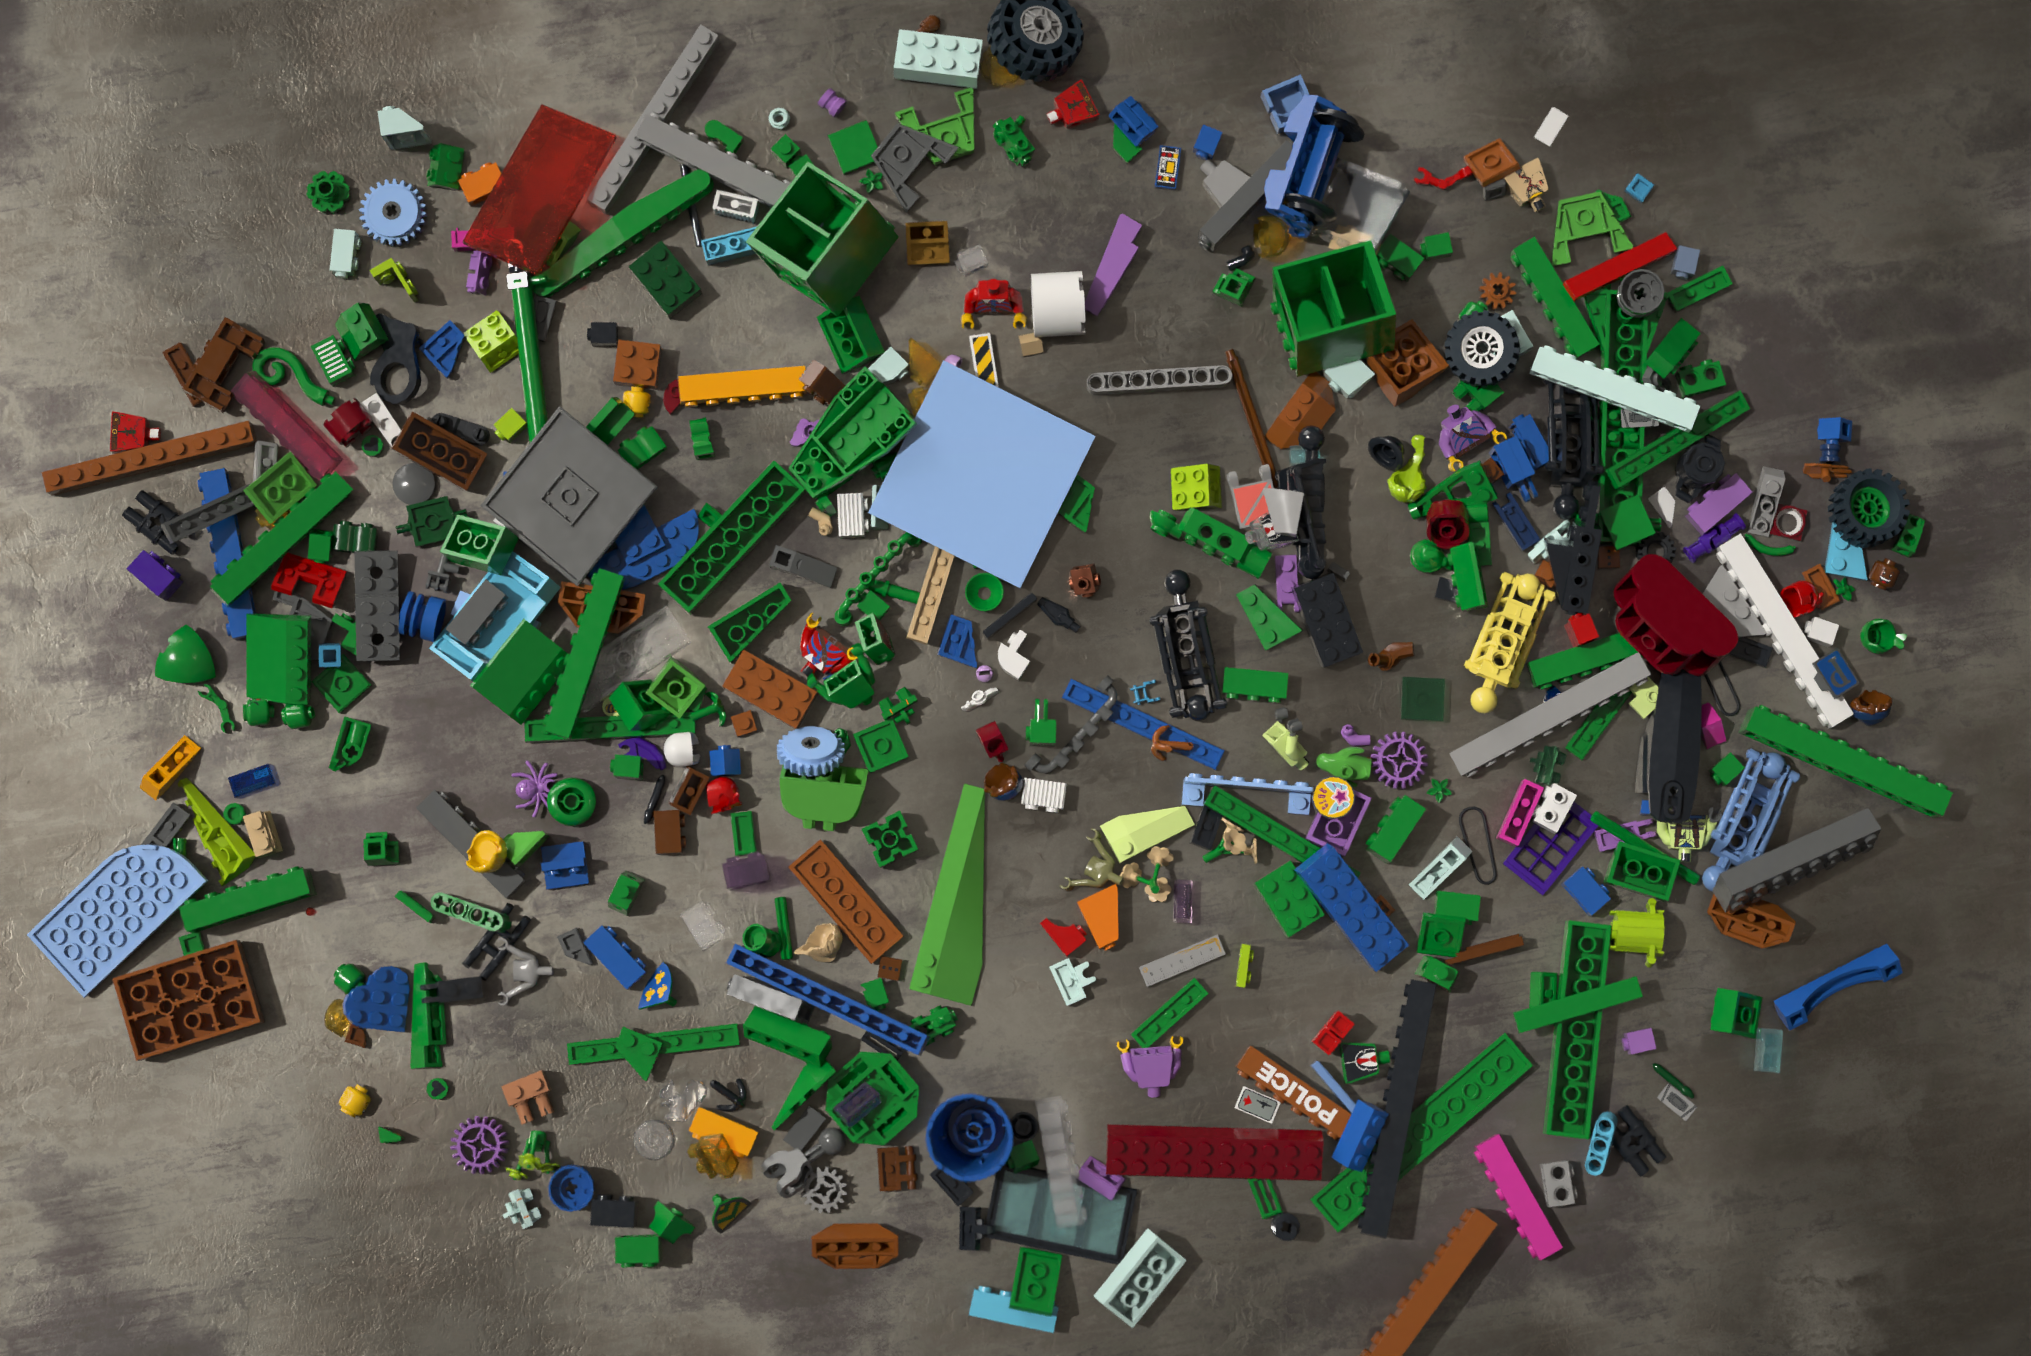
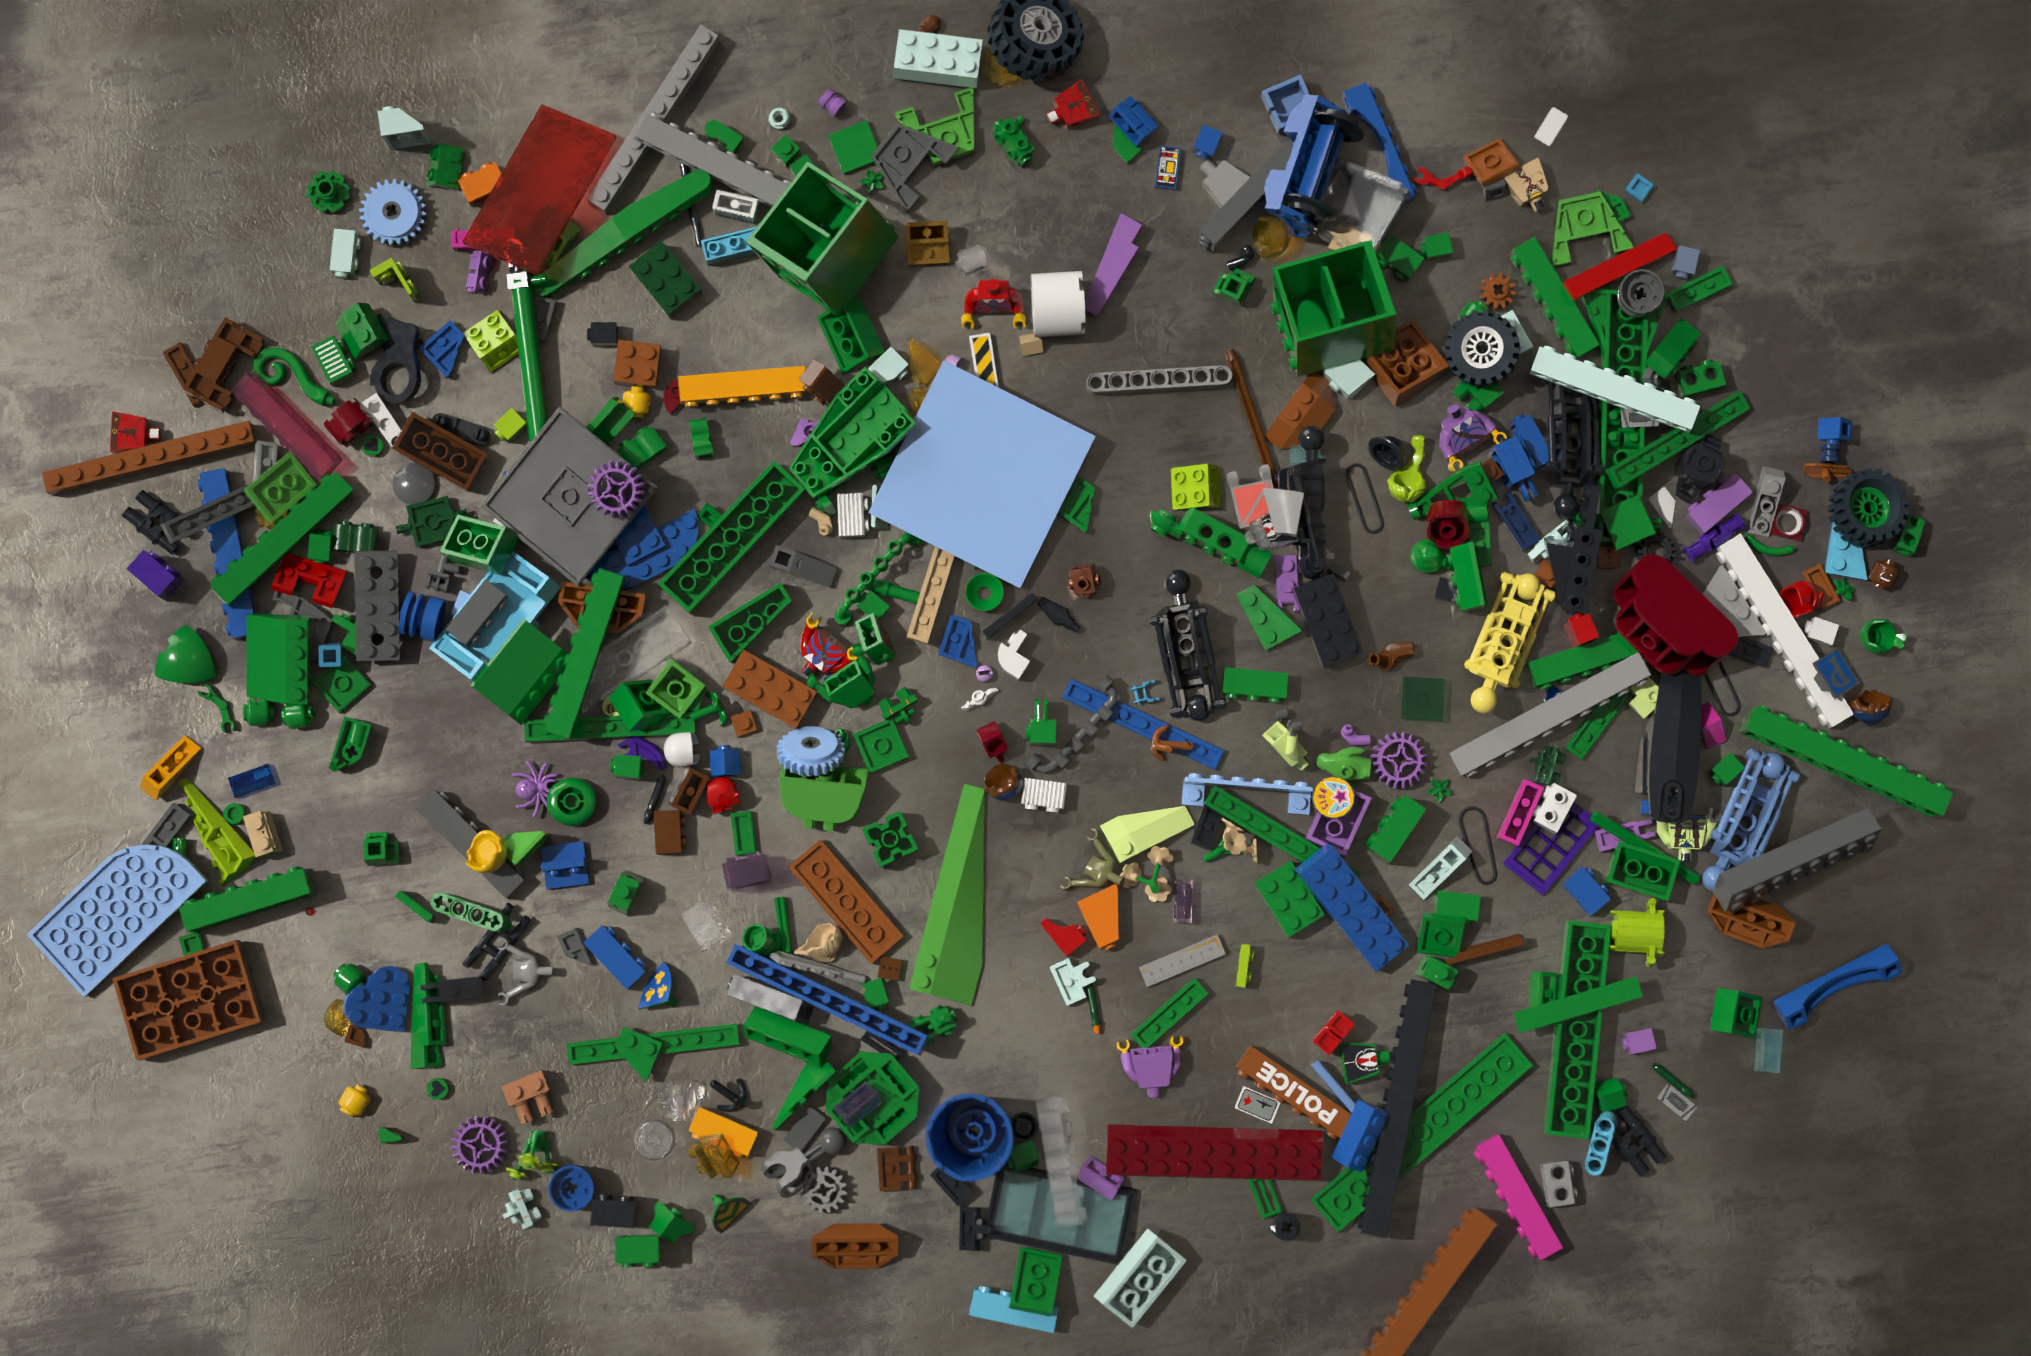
none -> medium lavender gear [587,460,645,518]
none -> light grey sword [770,951,865,984]
none -> dark green piece [1086,983,1101,1035]
none -> blue arch [1342,82,1417,205]
none -> black piece [1346,463,1383,534]
none -> green brick [1594,1077,1628,1113]

